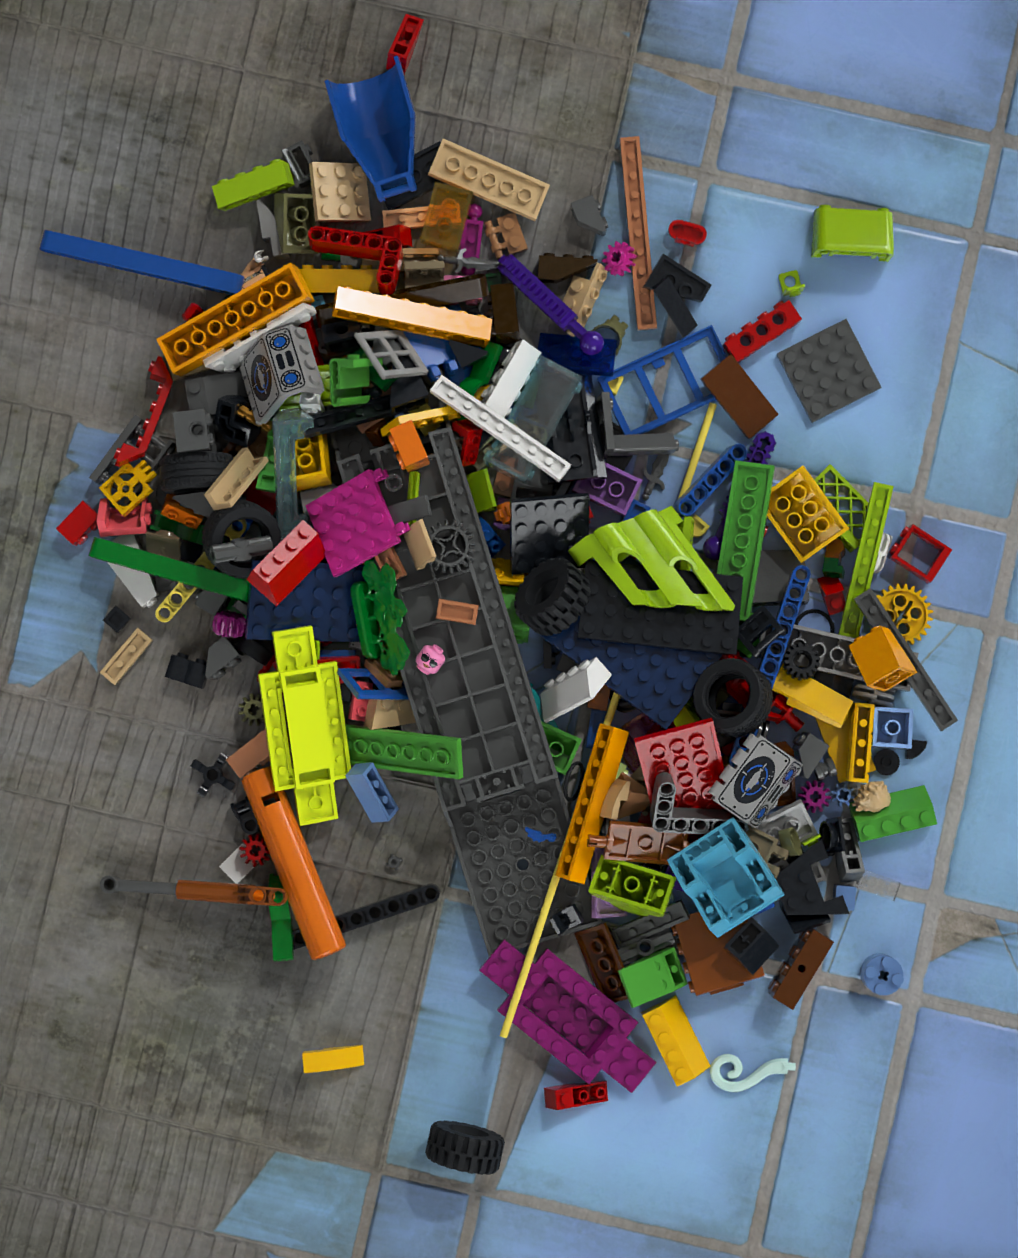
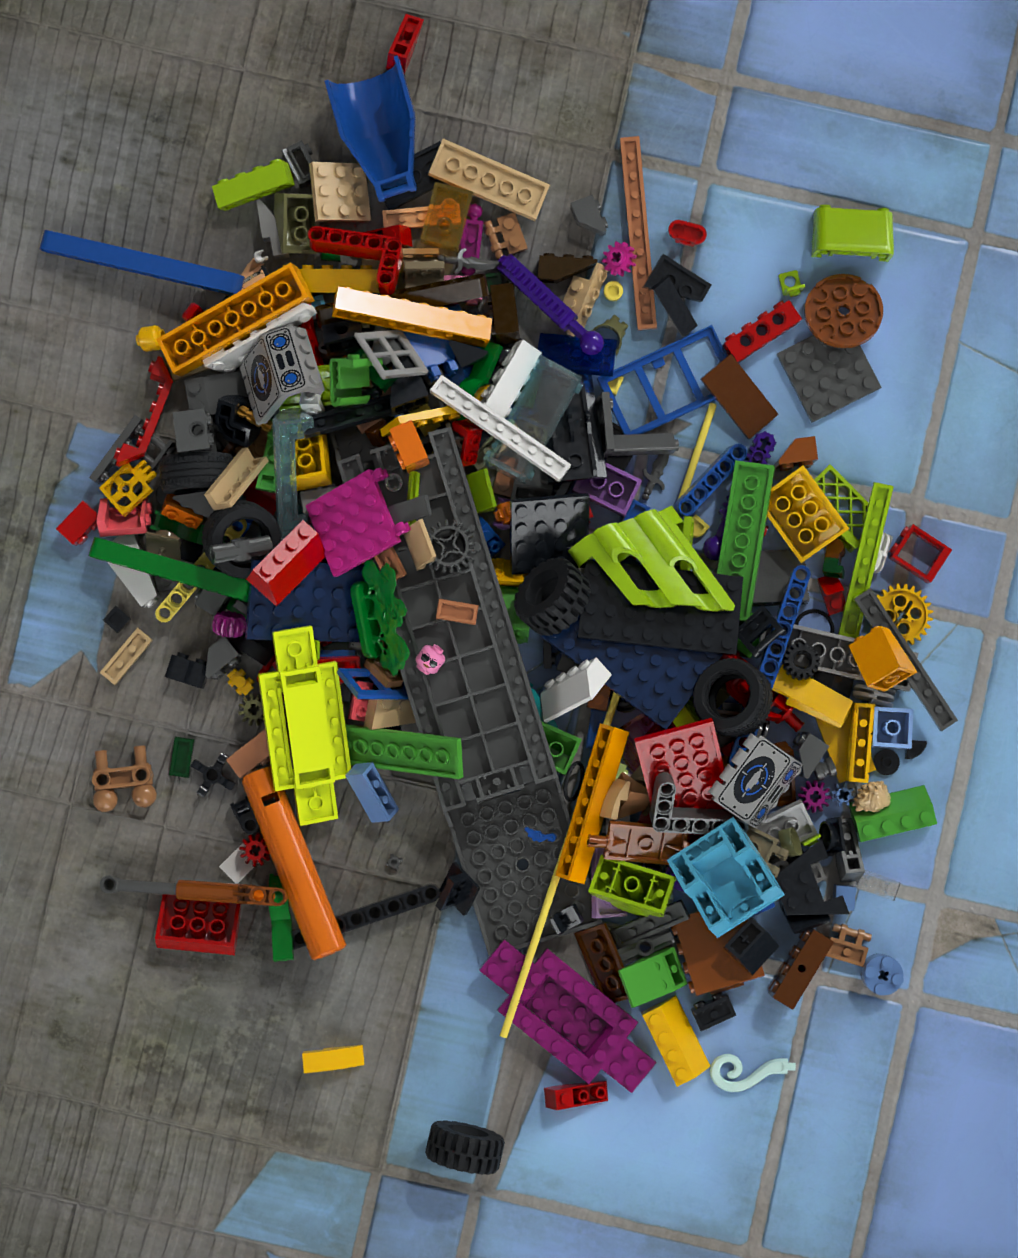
none -> medium nougat piece [92,746,157,812]
none -> yellow head [136,325,165,352]
none -> red slope [155,894,241,955]
none -> dark green tile [169,736,195,778]
none -> yellow piece [227,668,254,696]
none -> black bracket [435,862,480,916]
none -> light yellow tile [604,281,623,301]
none -> black bracket [691,992,736,1031]
none -> dark orange slope [774,436,818,471]
none -> dark orange plate [804,274,883,348]
none -> medium nougat plate [826,923,872,967]

